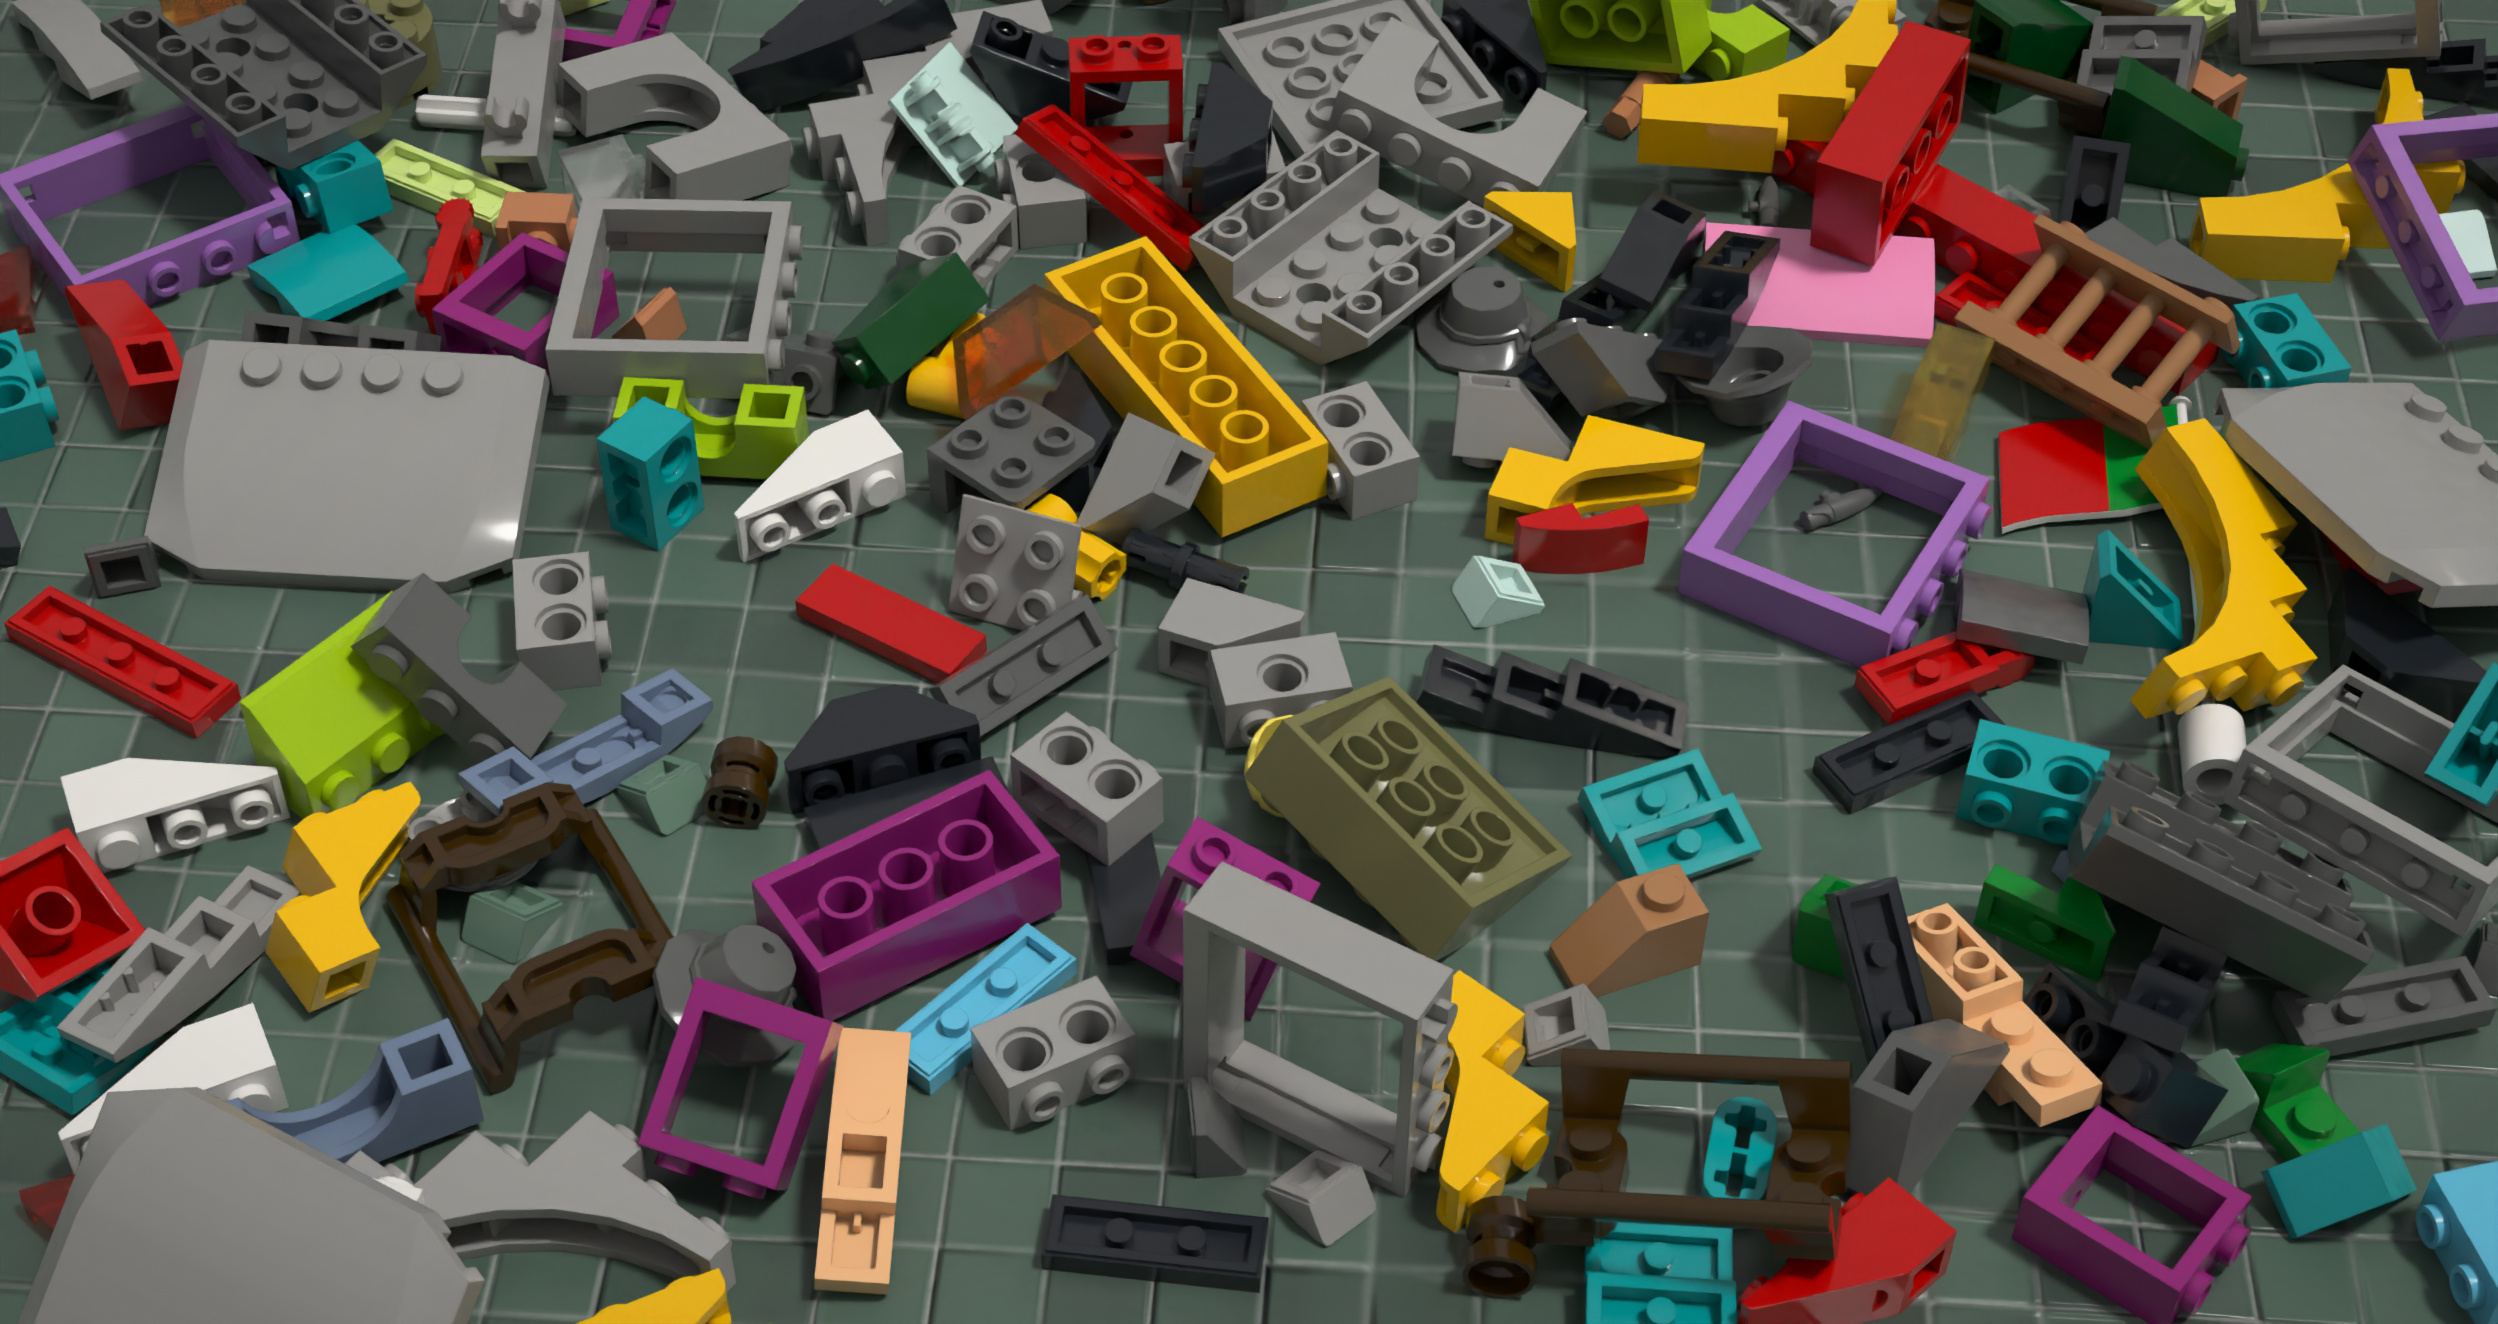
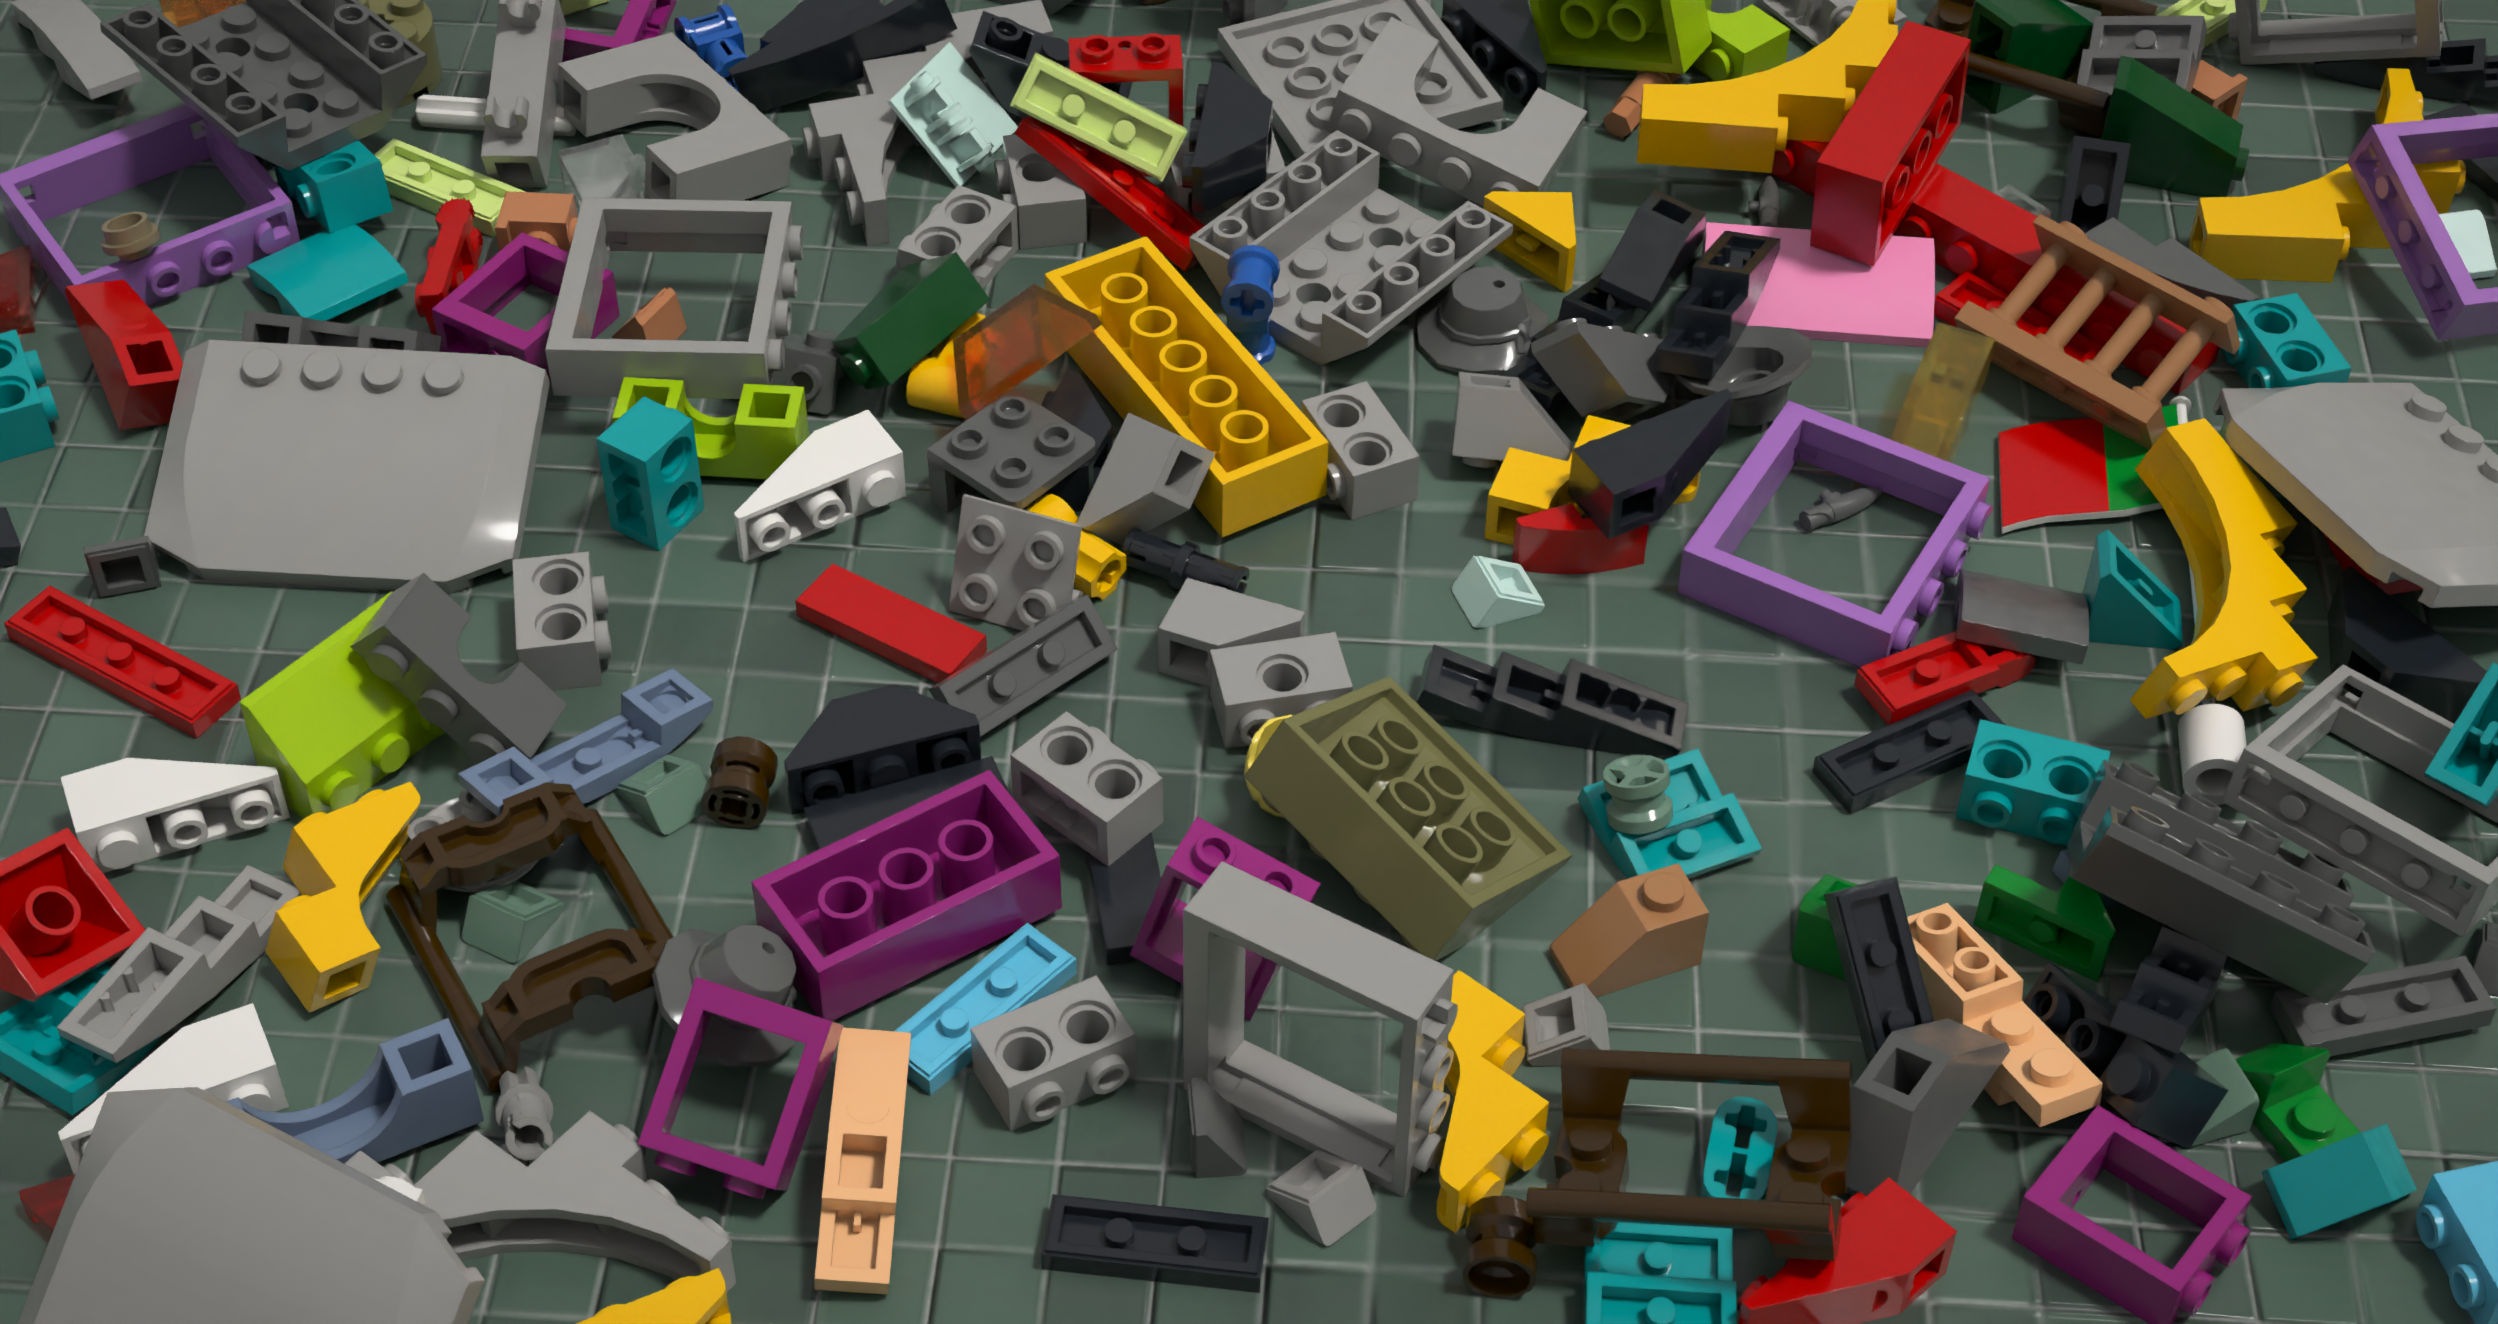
none -> dark tan plate [100,212,161,261]
none -> light grey axle [495,1067,553,1160]
none -> blue connector [674,4,749,91]
none -> yellowish green tile [1010,52,1188,182]
none -> blue connector [1221,245,1280,365]
none -> black slope [1568,388,1732,539]
none -> sand green wheel [1603,755,1673,834]

